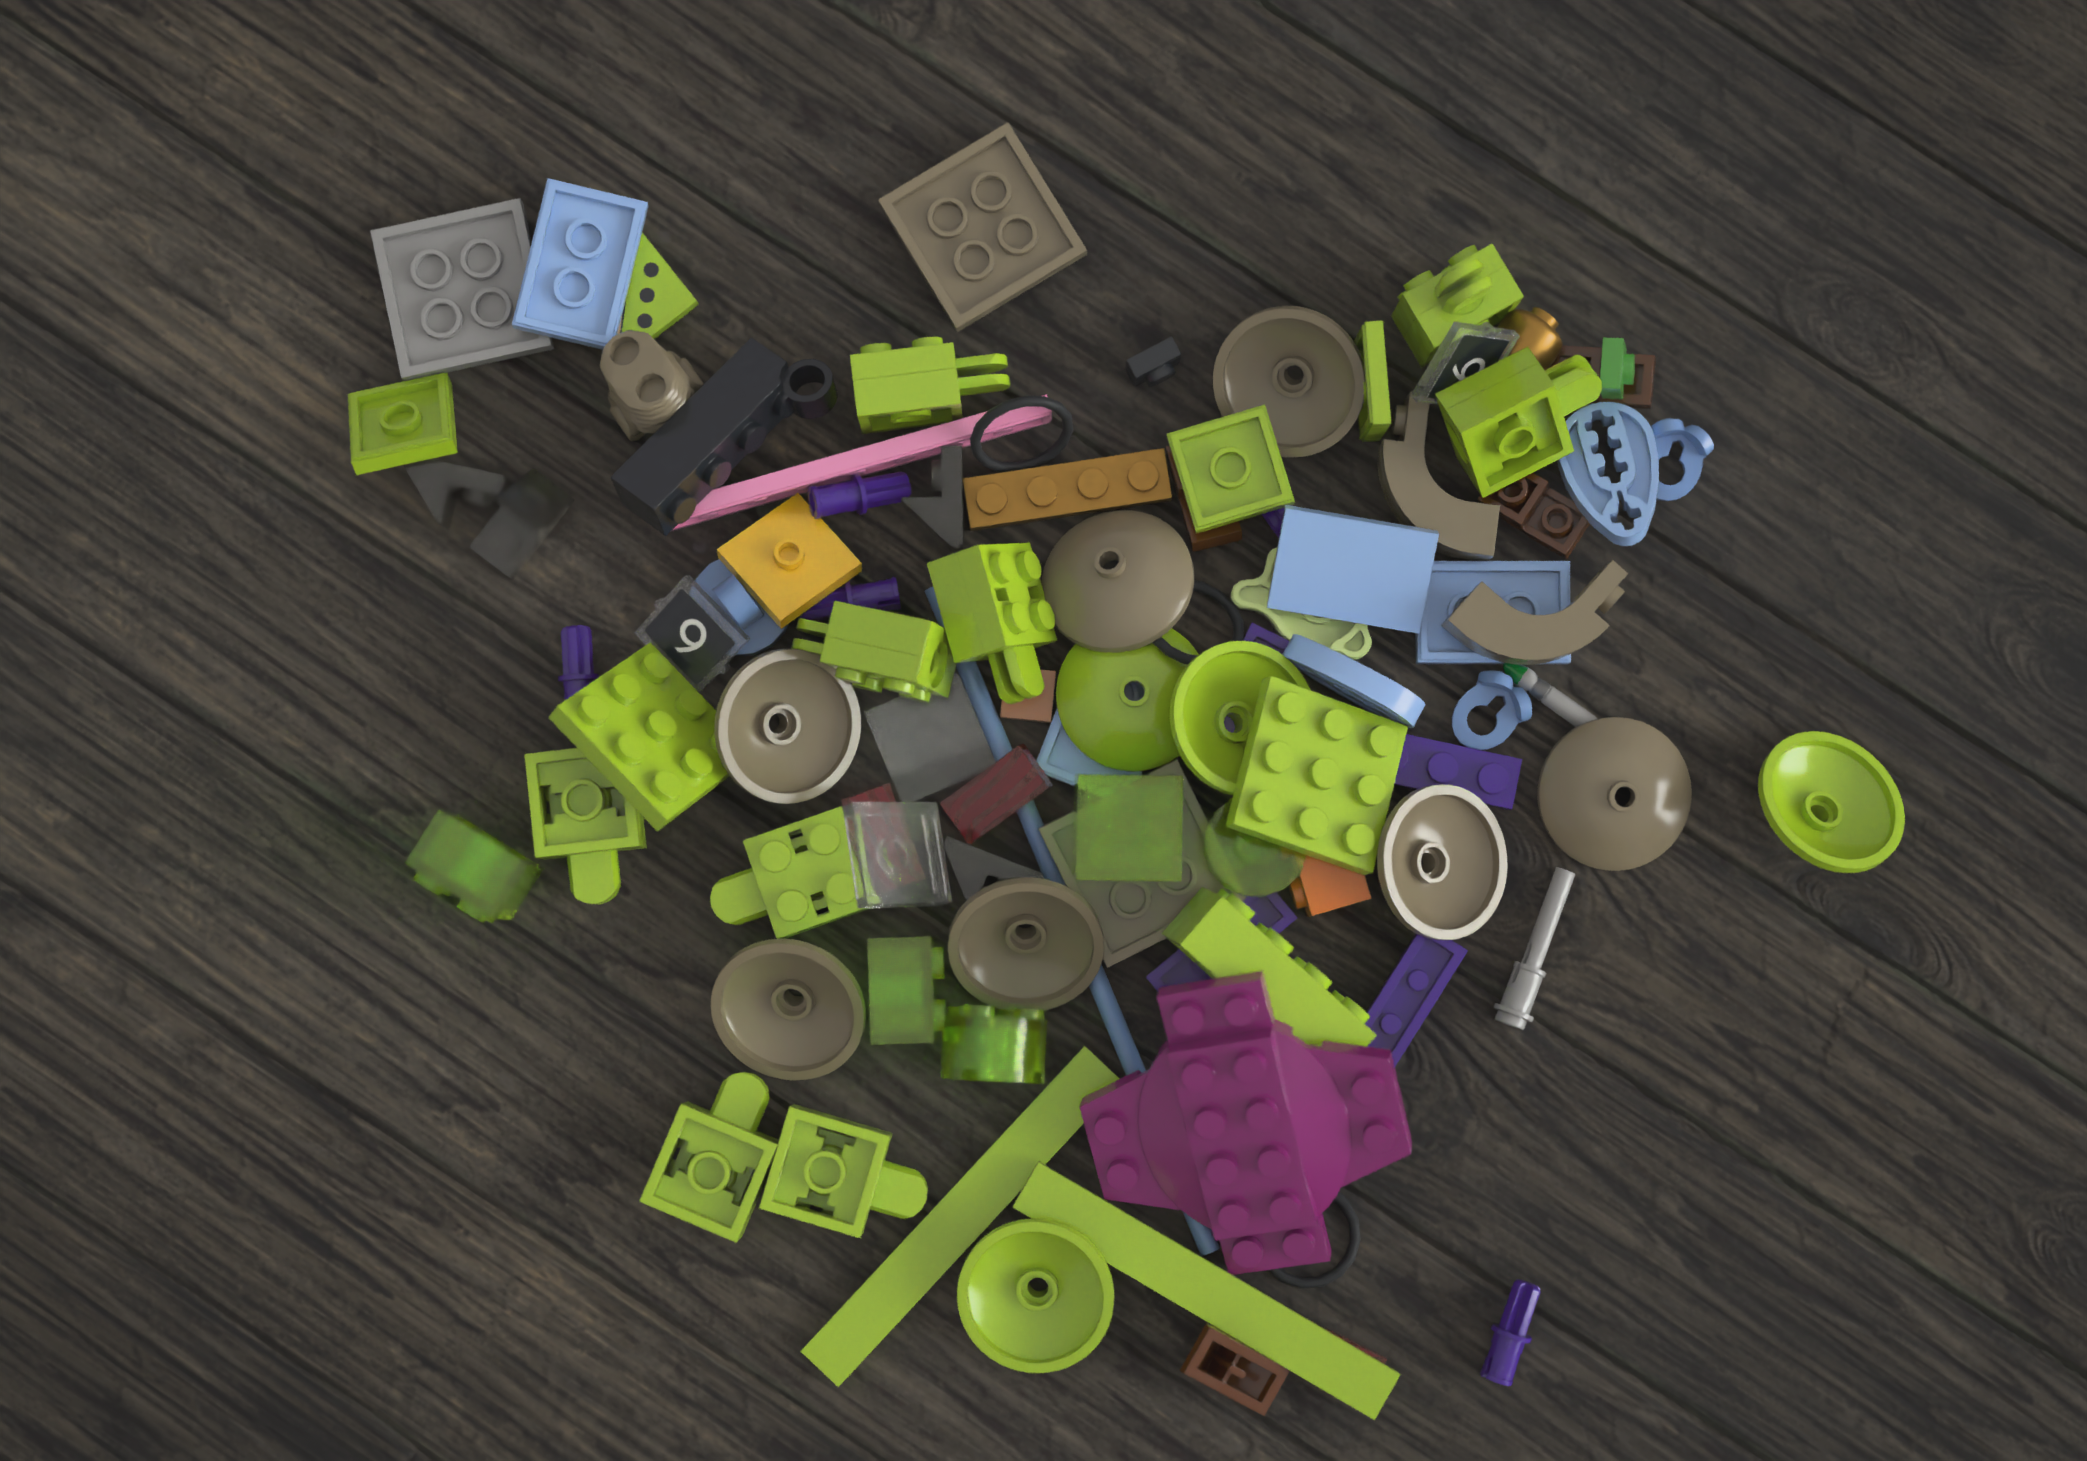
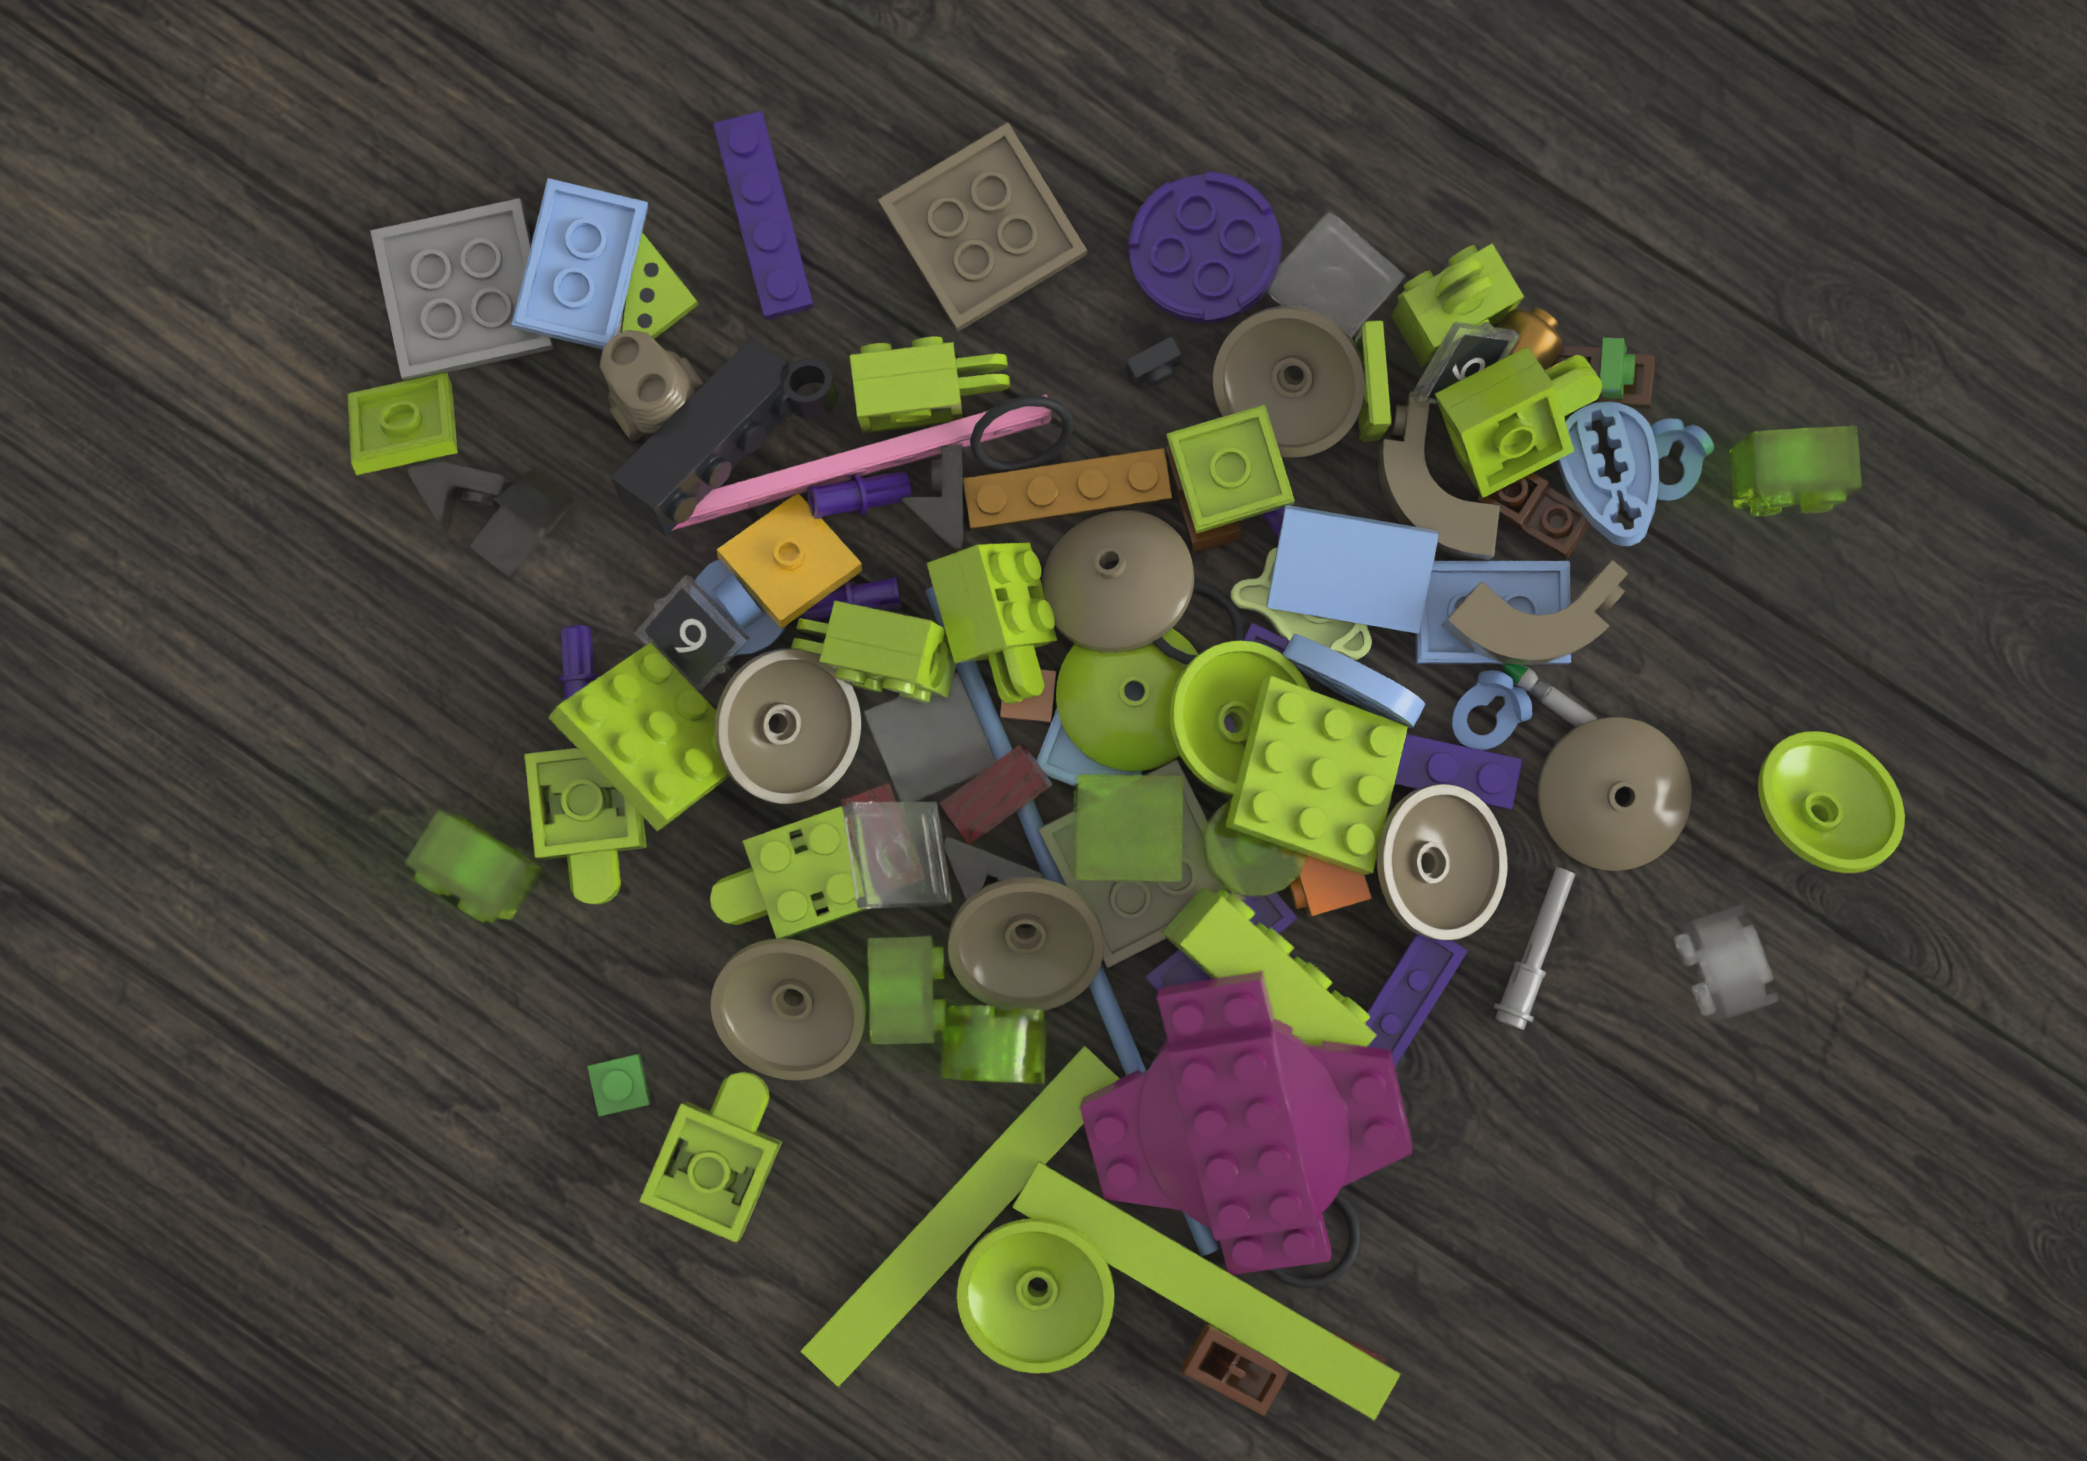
lime brick [759,1104,928,1238] -> none
dark purple axle [1480,1279,1541,1386] -> none
none -> bright green plate [587,1054,651,1117]
none -> dark purple plate [713,111,814,320]
none -> dark purple tile [1129,172,1282,323]
none -> clear tile [1266,210,1406,338]
none -> clear brick [1674,904,1778,1022]
none -> clear neon green brick [1730,426,1862,516]

